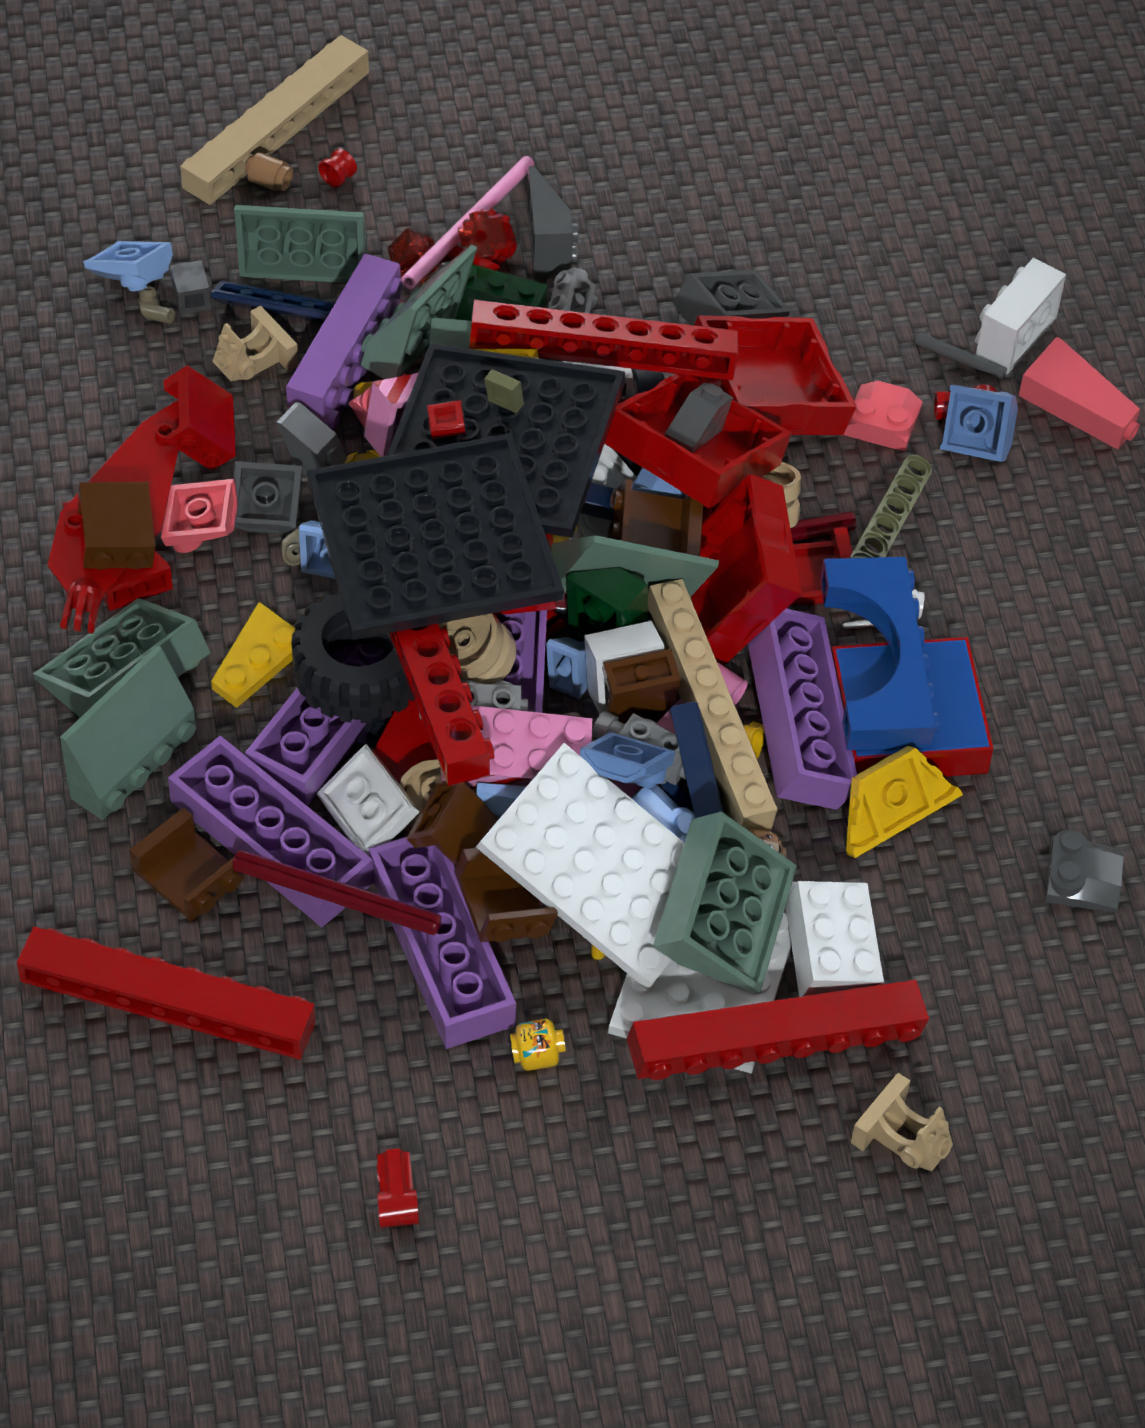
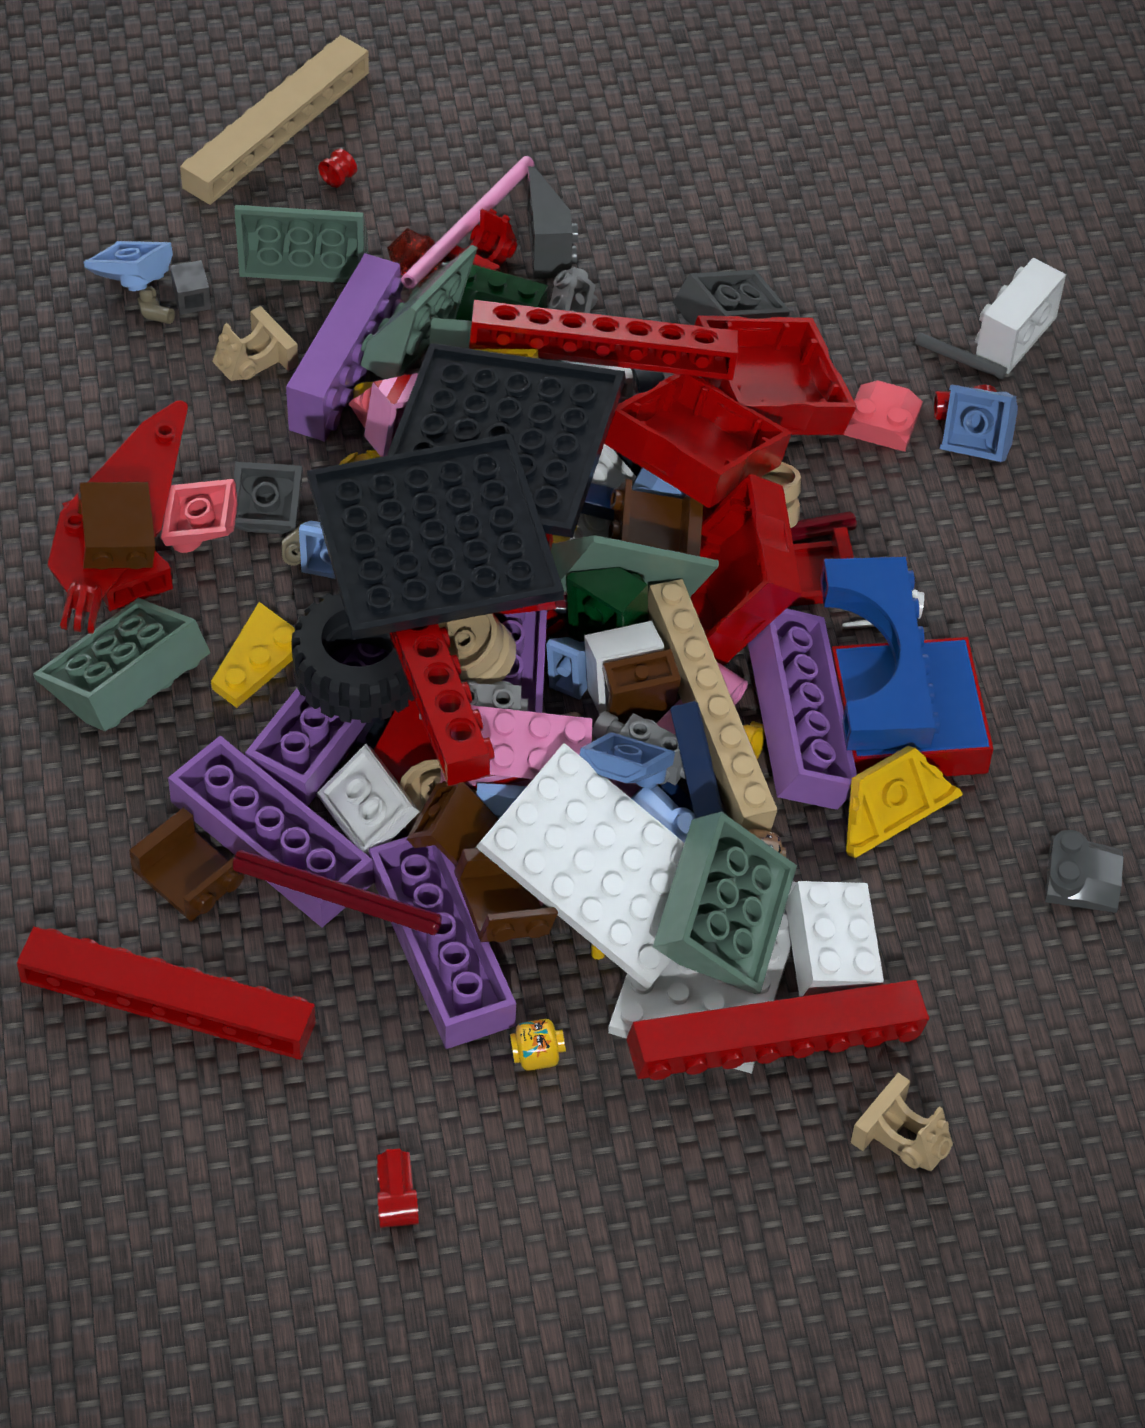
sand green slope [60,645,196,821] -> none
red panel [163,365,236,470] -> none
dark blue slope [211,280,335,323] -> none
medium nougat brick [245,152,293,191] -> none
dark grey slope [276,402,347,475] -> none
red tile [427,400,466,439] -> none
clear red brick [458,210,508,258] -> none
olive tile [484,369,524,413] -> none
dark grey slope [664,382,733,453] -> none
olive beam [849,455,932,558] -> none
coral slope [1019,337,1140,449] -> none

